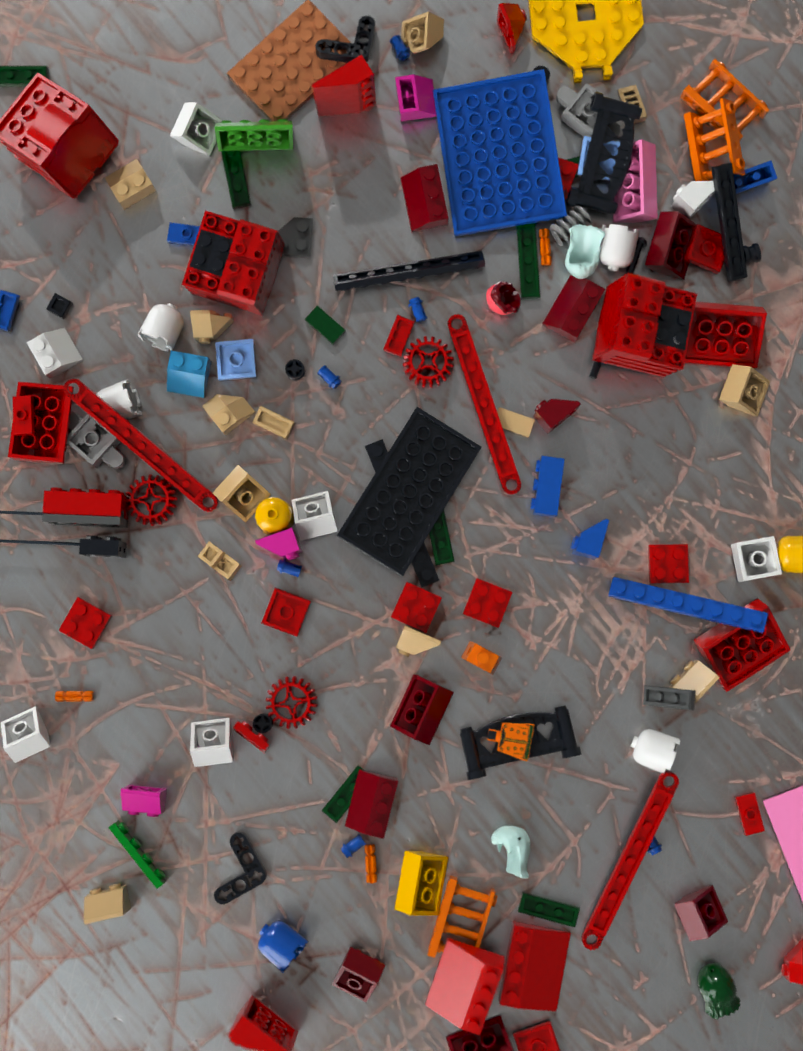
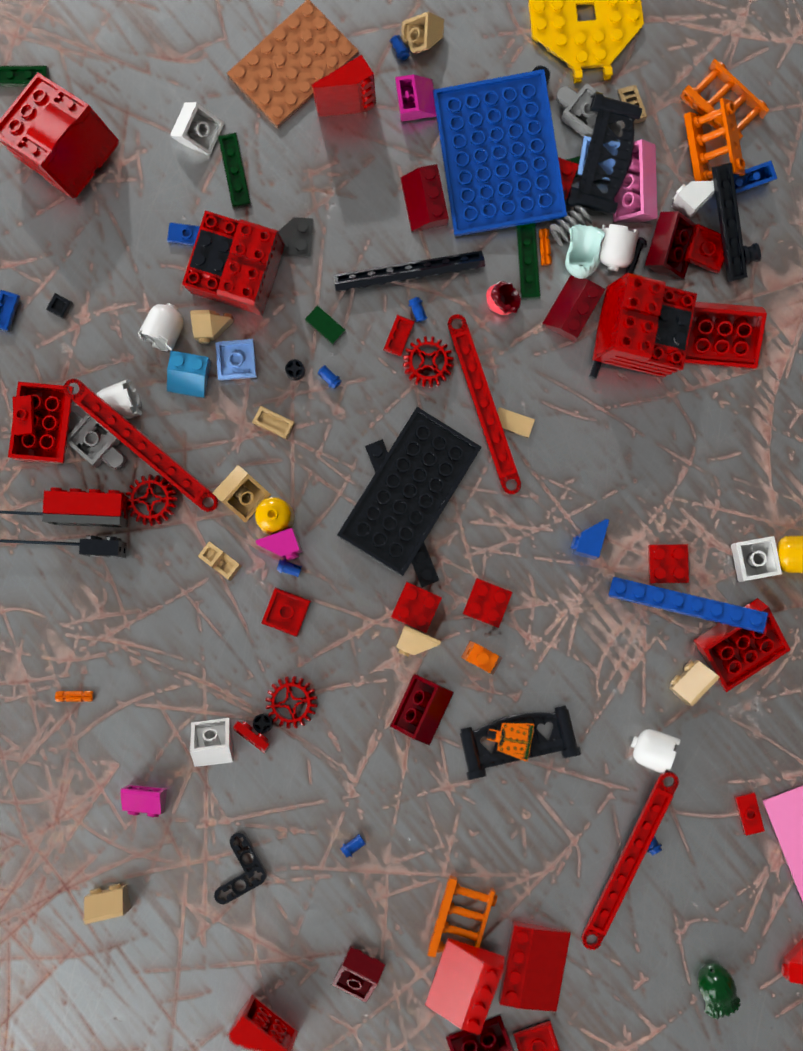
white slope [1,706,50,763] -> none
white slope [27,328,84,379] -> none
red plate [58,597,112,649] -> none
tan slope [105,159,156,210] -> none
green plate [109,820,166,889] -> none
tan slope [202,394,255,435] -> none
bright green slope [215,119,293,152] -> none
blue cylinder [258,921,308,973] -> none
white slope [291,491,338,541] -> none
black beam [315,16,375,63] -> none
dark green tile [322,765,364,823] -> none
dark red slope [345,769,398,839] -> none
orange axle [365,844,377,883] -> none
yellow slope [395,850,448,916] -> none
dark green tile [429,510,455,566] -> none
light aqua piece [491,826,531,879] -> none
red slope [497,3,527,54] -> none
dark green tile [518,892,580,928] -> none
blue brick [530,456,565,517] -> none
dark red slope [533,399,581,434] -> none
dark grey tile [643,685,696,710] -> none
dark red slope [674,885,728,941] -> none
tan slope [719,364,770,417] -> none

